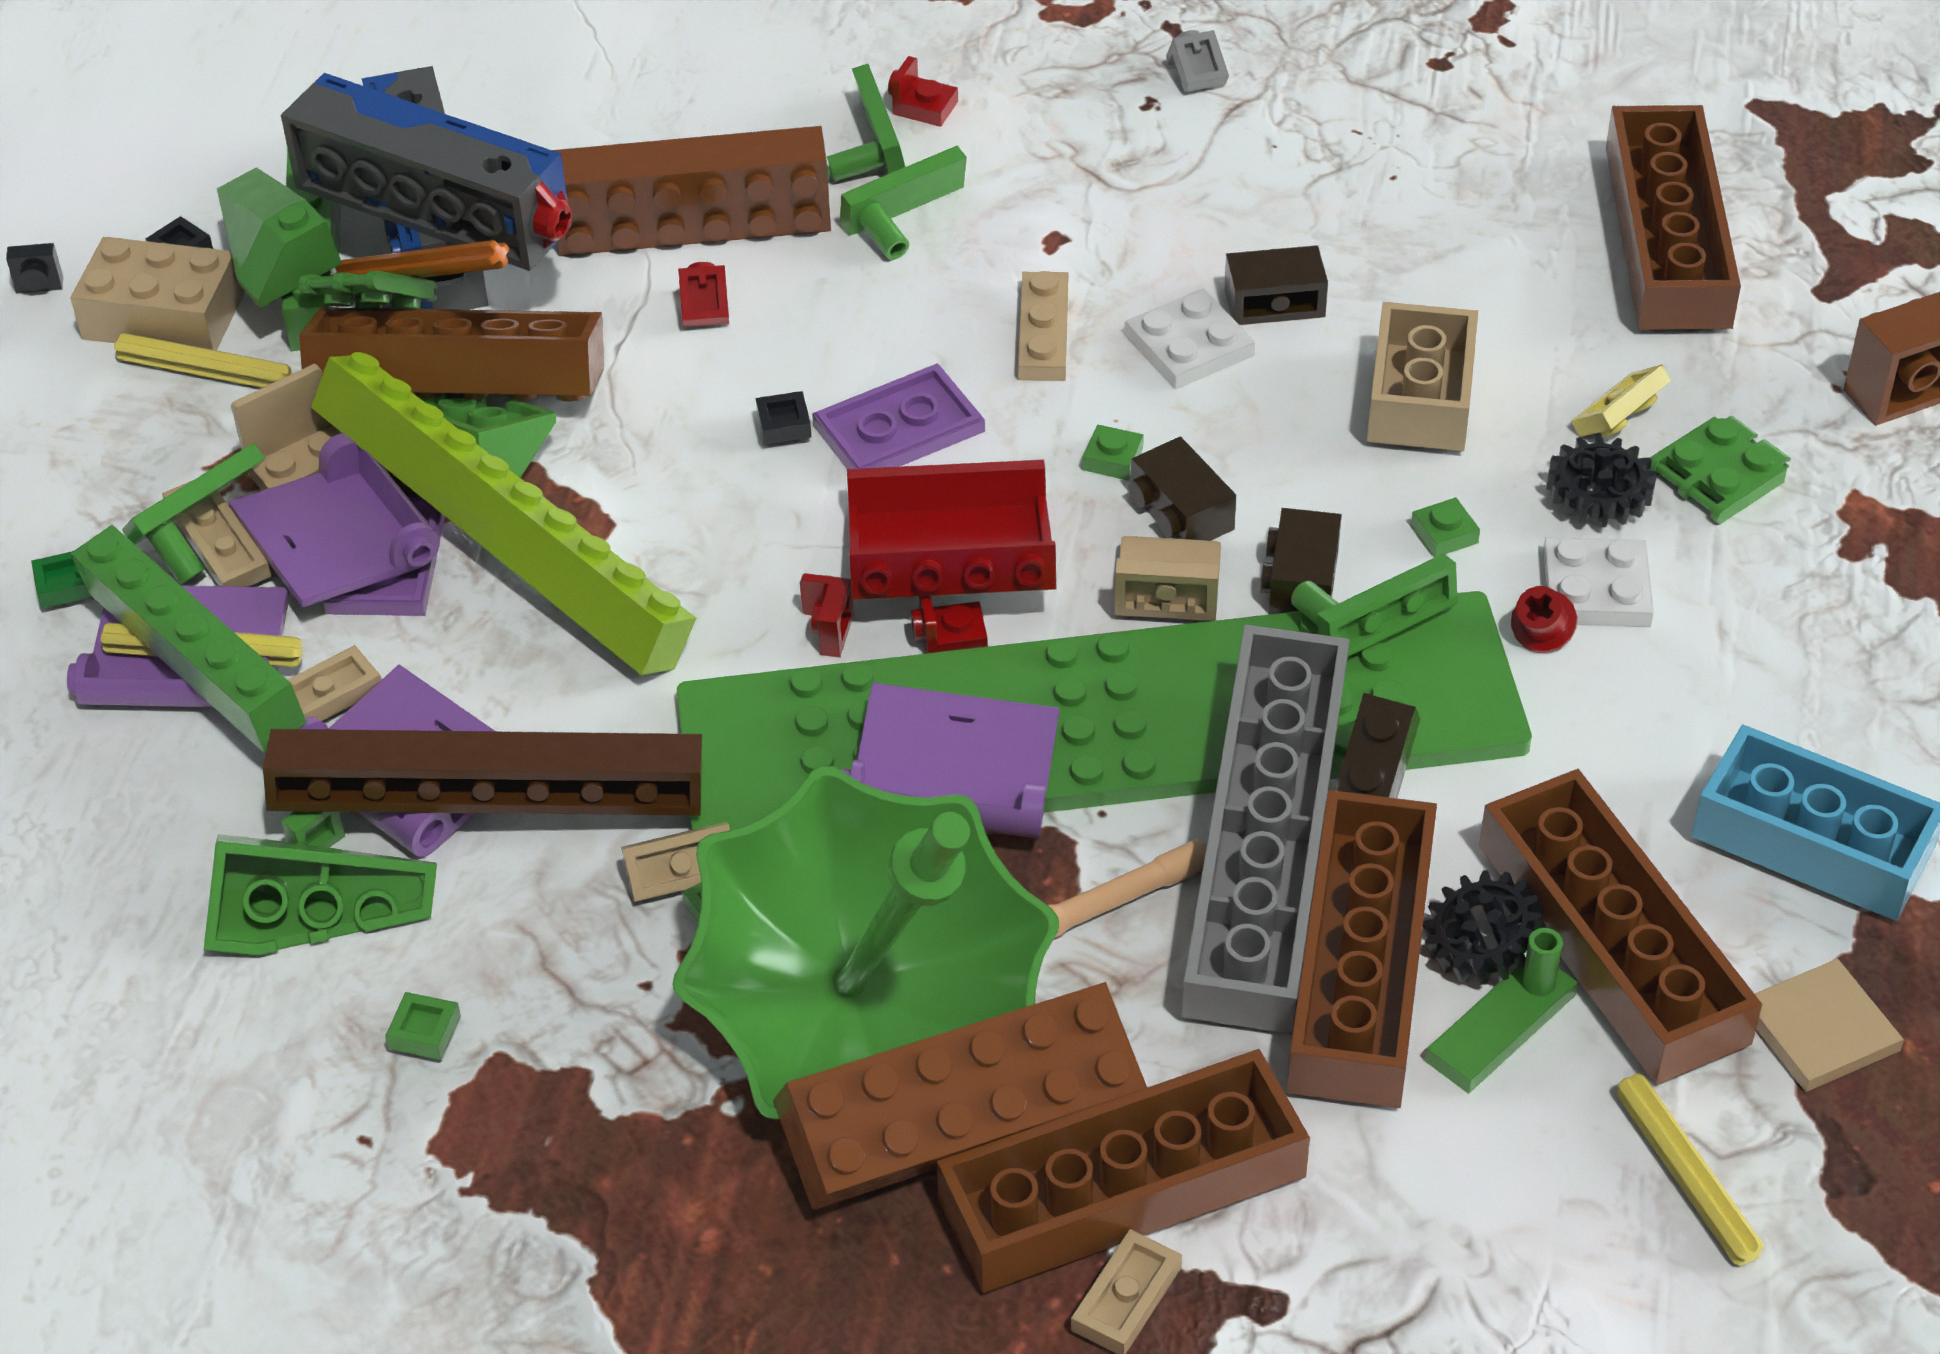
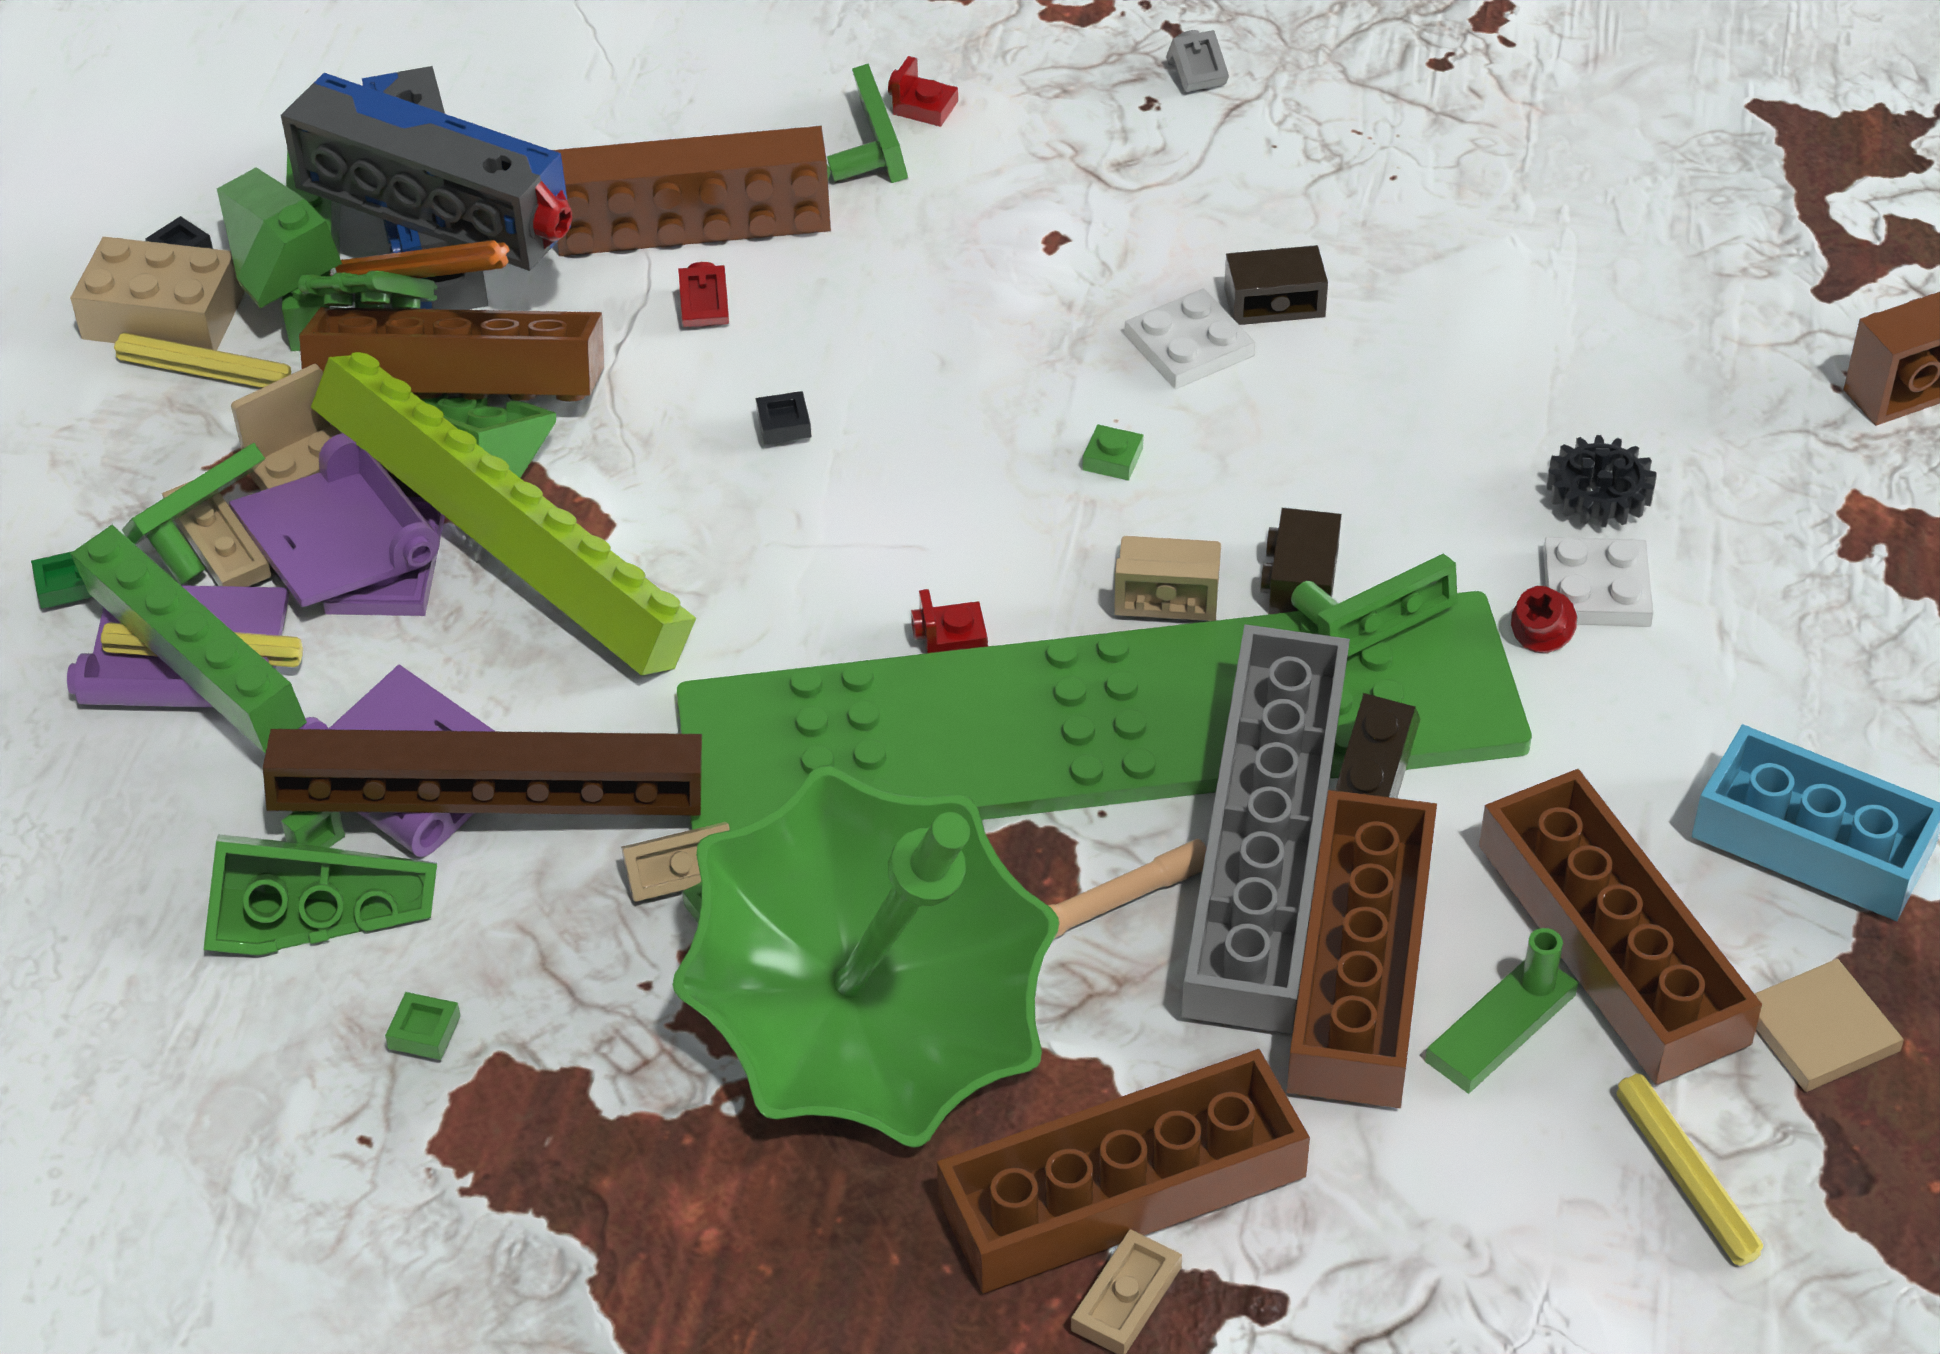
black plate [6,243,64,293] -> none
tan plate [288,645,382,721] -> none
dark orange brick [773,982,1147,1210] -> none
red bracket [799,573,854,658] -> none
medium lavender tile [812,363,985,469] -> none
bright green piece [840,145,967,260] -> none
medium lavender door [841,683,1060,839] -> none
red panel [847,459,1057,600] -> none
tan plate [1018,271,1069,381] -> none
dark brown brick [1128,436,1236,541] -> none
tan brick [1367,302,1479,451] -> none
bright green plate [1411,497,1480,557] -> none
black gear [1423,870,1547,985] -> none
light yellow plate [1571,364,1671,437] -> none
dark orange brick [1606,105,1741,330] -> none
bright green plate [1650,416,1791,524] -> none

